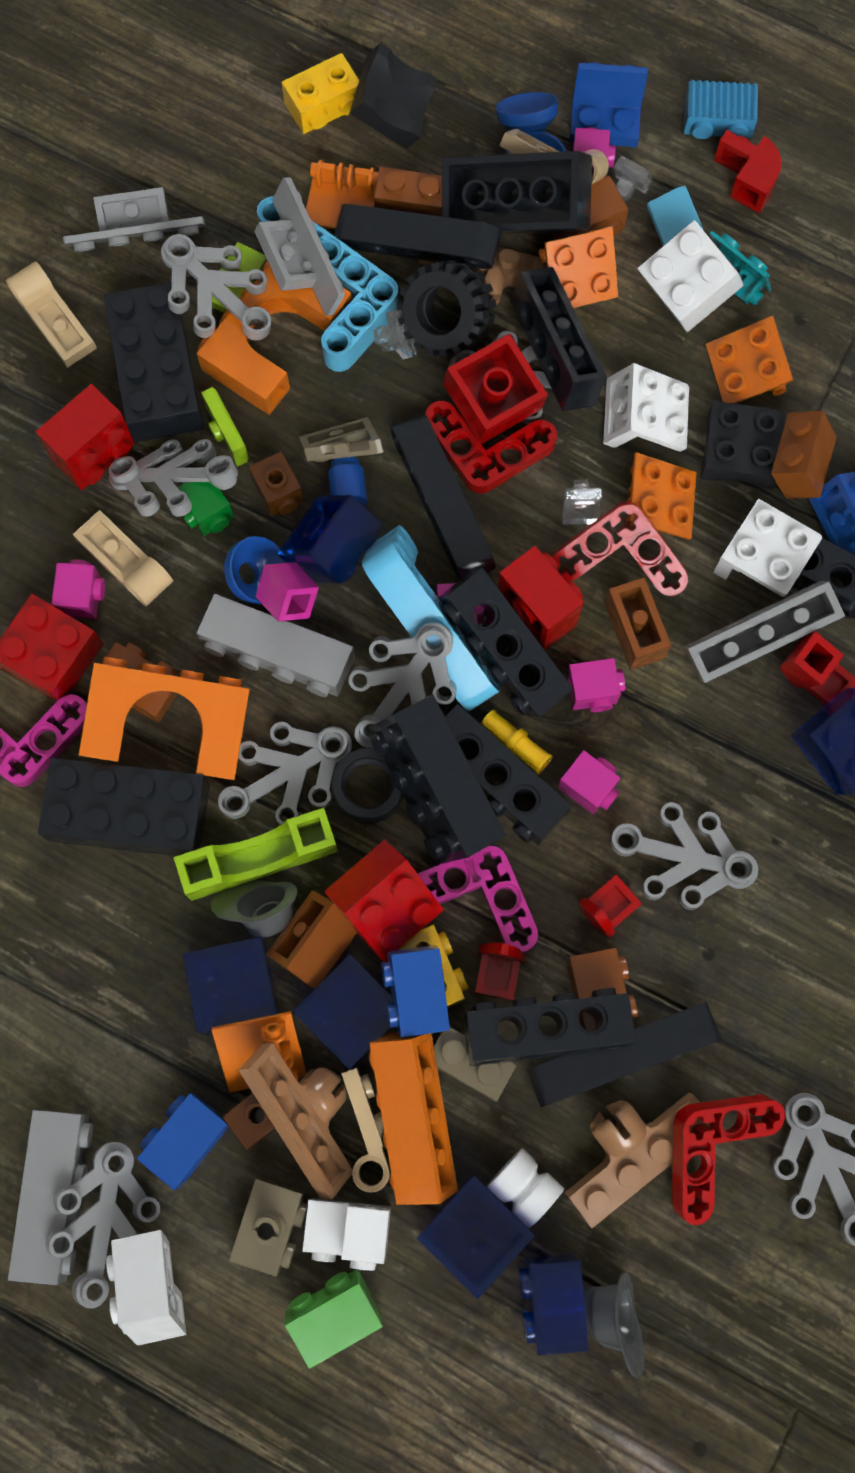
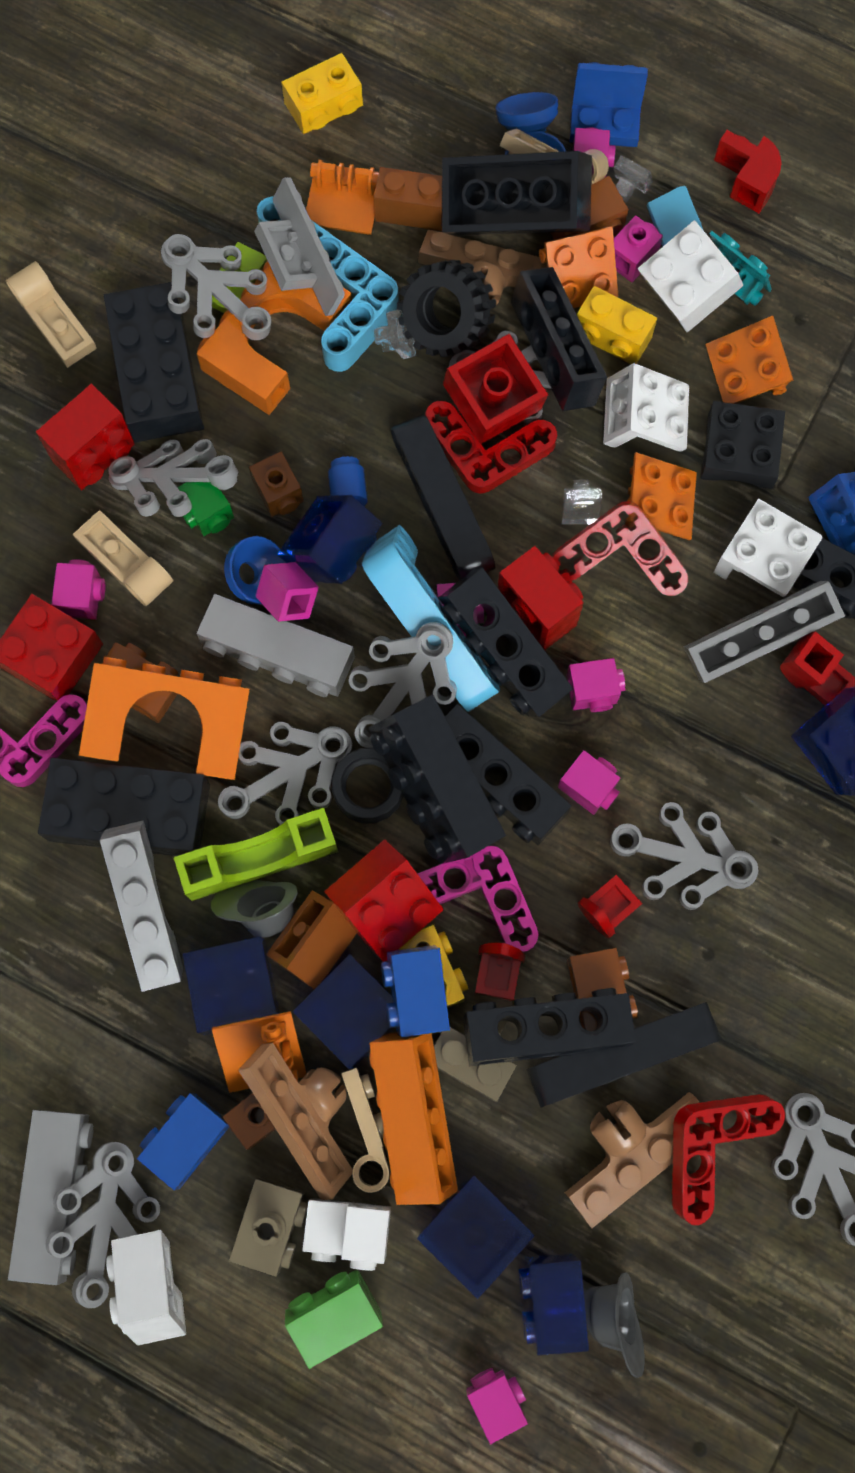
light grey bracket [63,187,206,252] -> none
lime plate [201,387,249,467] -> none
dark tan wing [299,417,383,462] -> none
black beam [334,204,502,269] -> none
black brick [349,43,437,148] -> none
yellow pin [481,710,553,775] -> none
white wheel [487,1148,564,1228] -> none
dark orange brick [604,577,671,670] -> none
dark azure brick [683,80,758,139] -> none
dark orange brick [771,411,837,498] -> none
none -> light grey arch [100,820,183,992]
none -> dark pink brick [466,1368,528,1445]
none -> yellow brick [577,286,657,364]
none -> dark pink brick [614,215,663,283]

